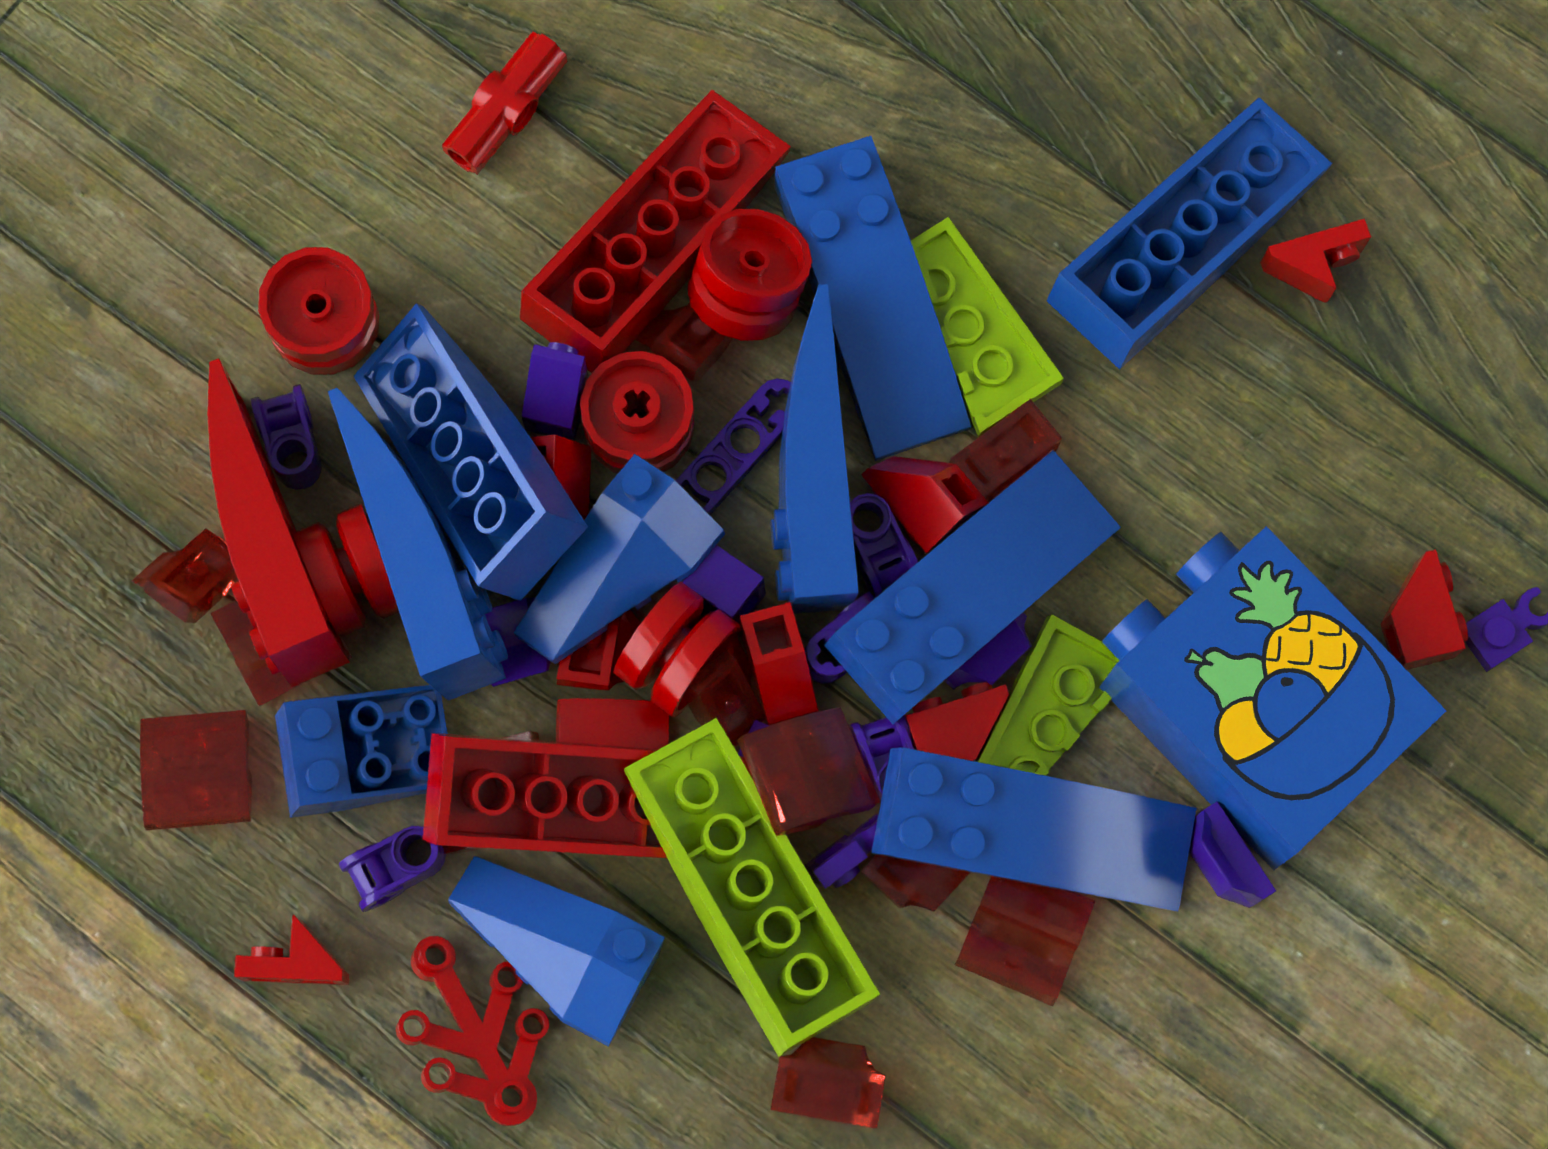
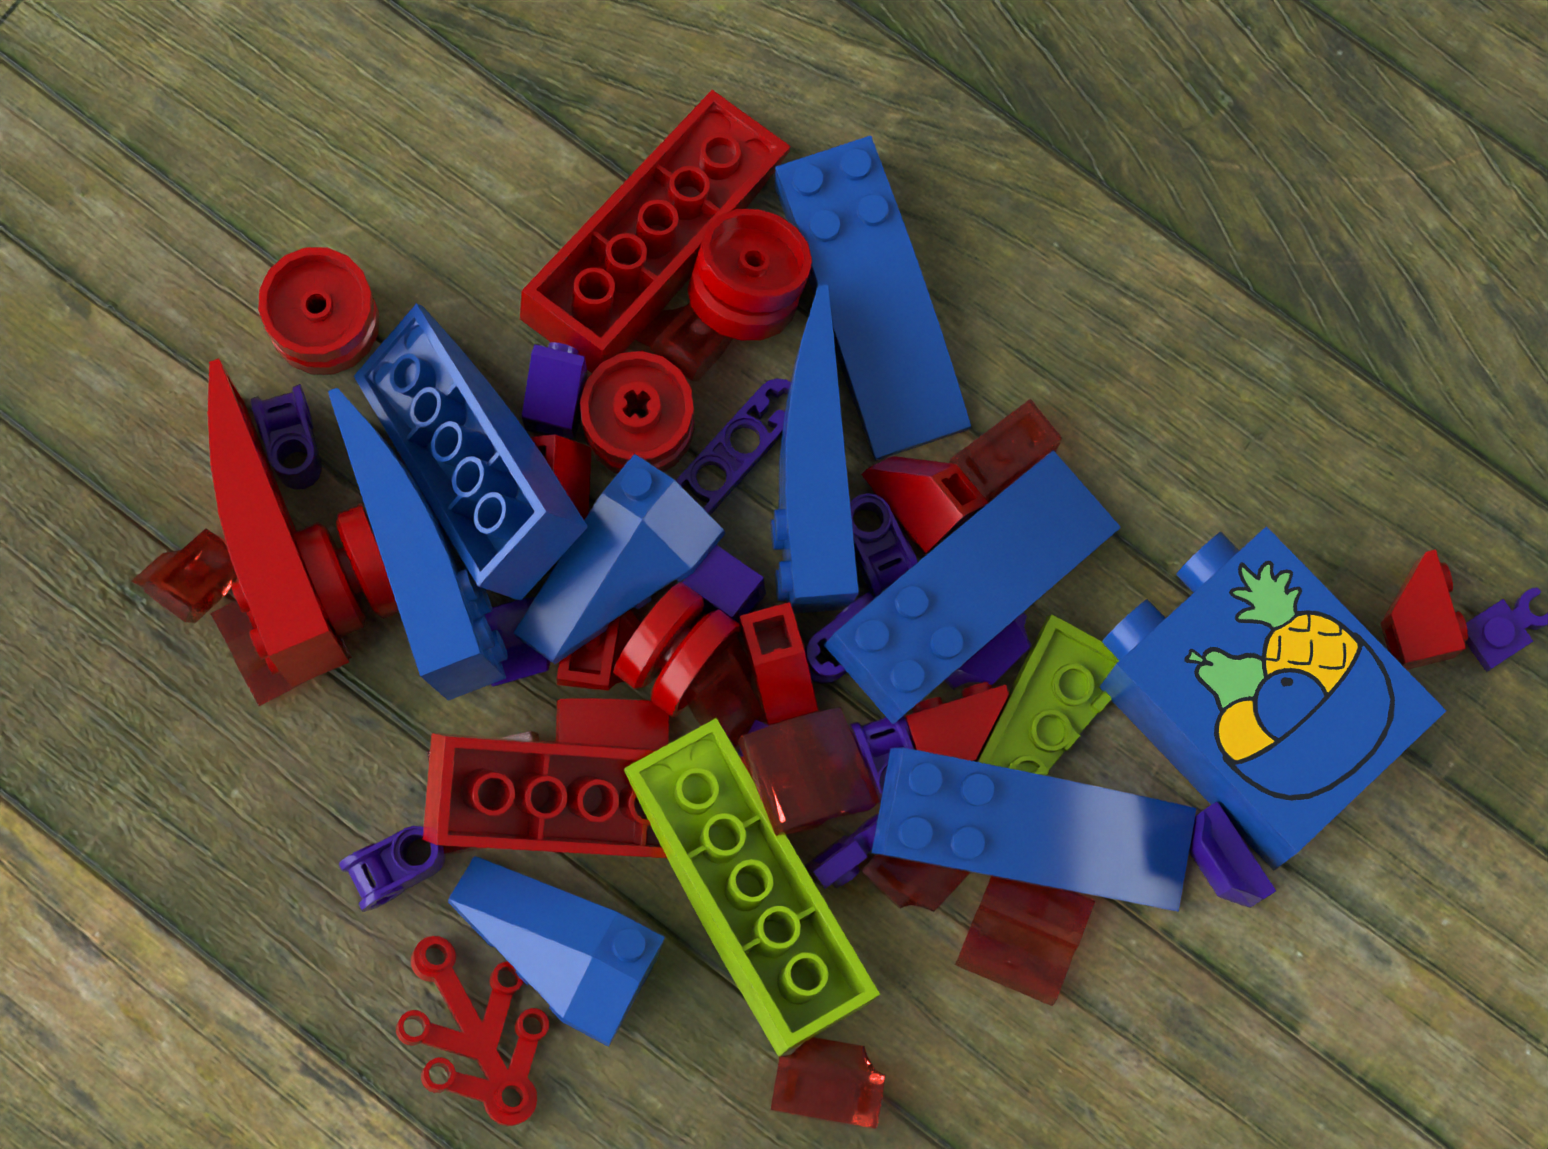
clear red slope [140,710,252,831] -> none
red slope [234,915,349,985] -> none
blue slope [275,685,448,818] -> none
red piece [442,32,568,175] -> none
lime wing [911,217,1064,438] -> none
blue slope [1046,98,1332,370] -> none
red slope [1260,218,1371,303] -> none

